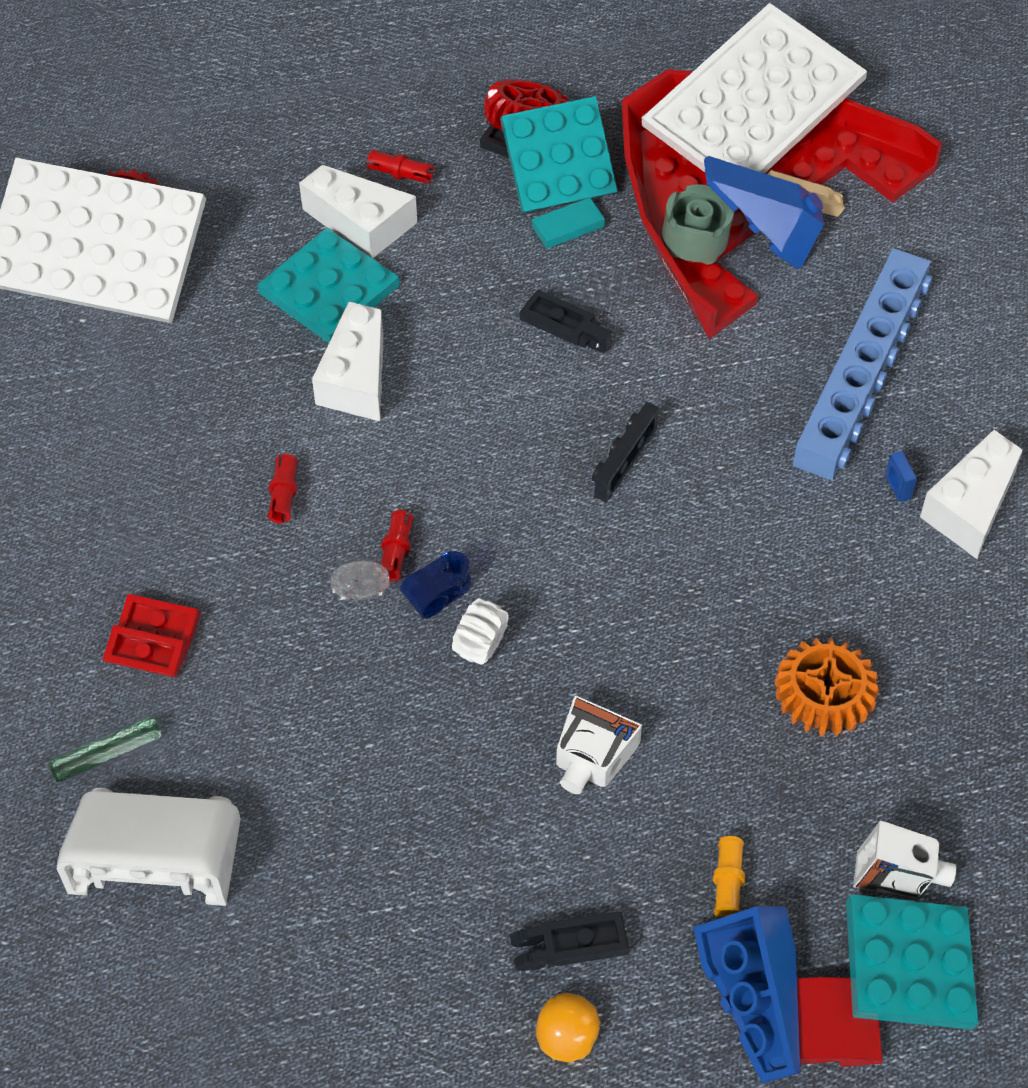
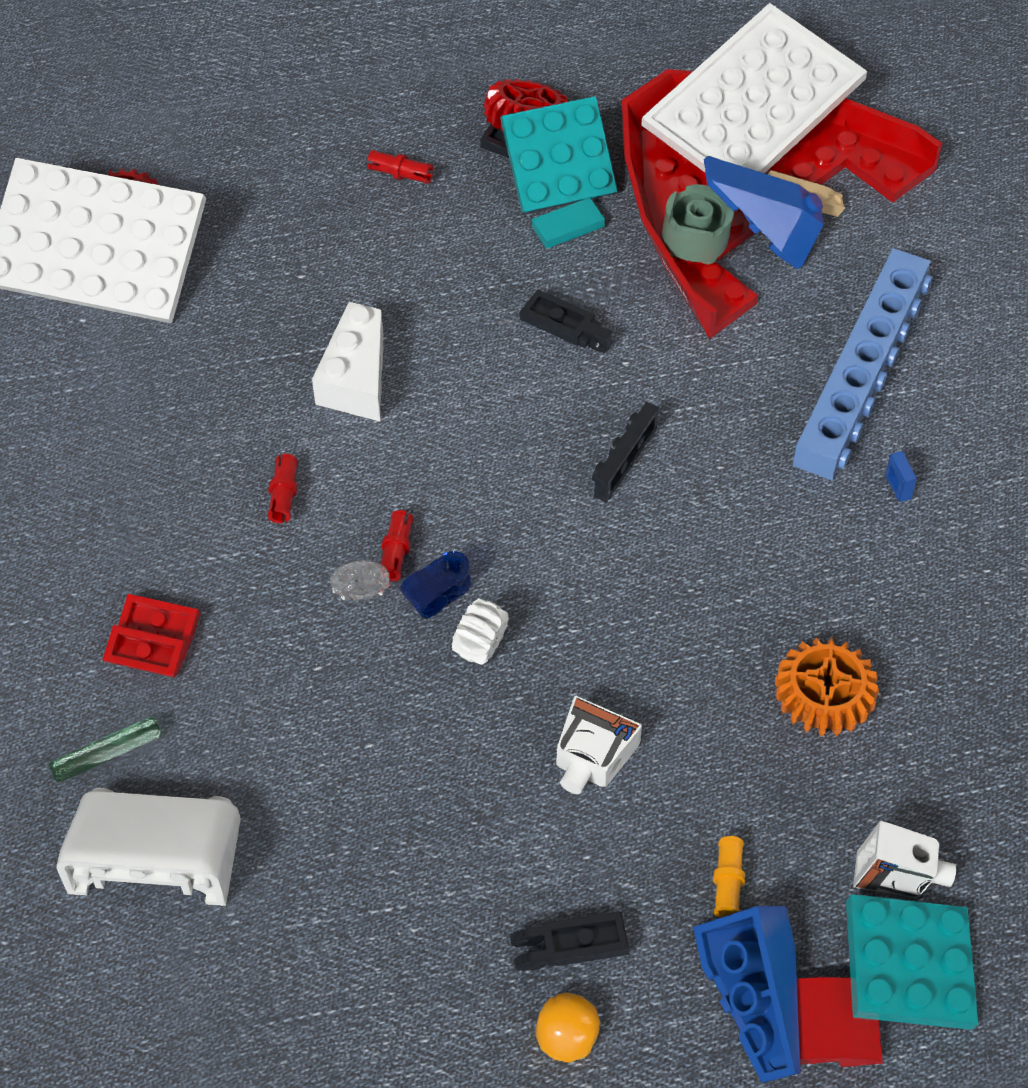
teal plate [257,228,400,343] -> none
white wedge [299,165,417,259] -> none
white wedge [920,430,1023,559] -> none

